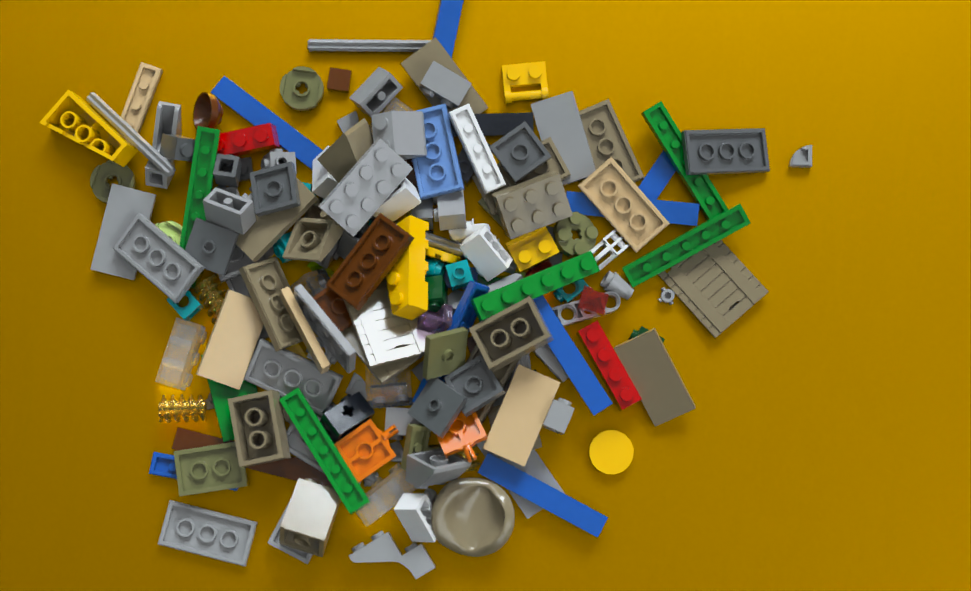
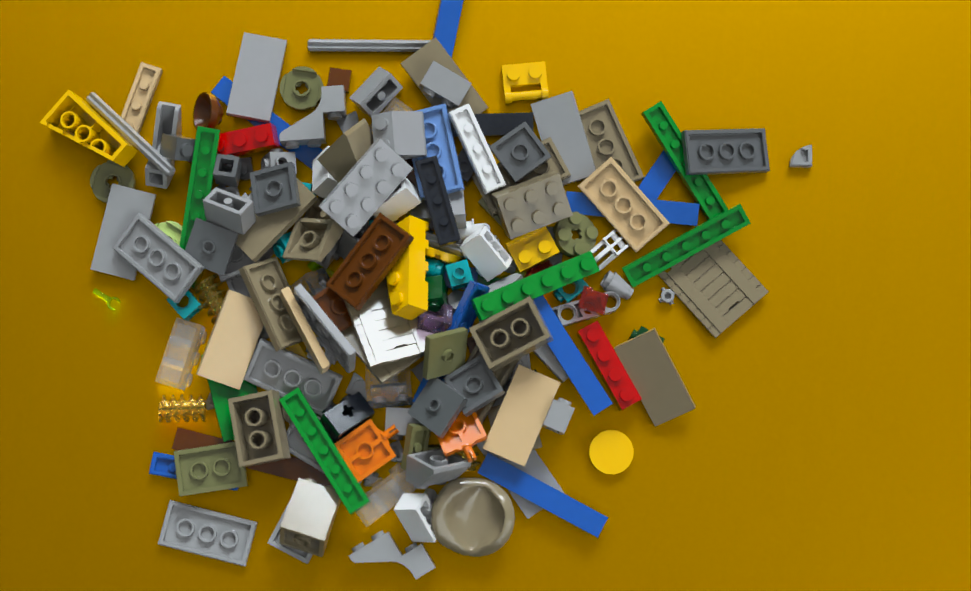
none -> clear neon green hand [93,288,121,310]
none -> light grey tile [226,32,287,123]
none -> light grey arch [279,85,347,149]
none -> black tile [415,156,461,247]

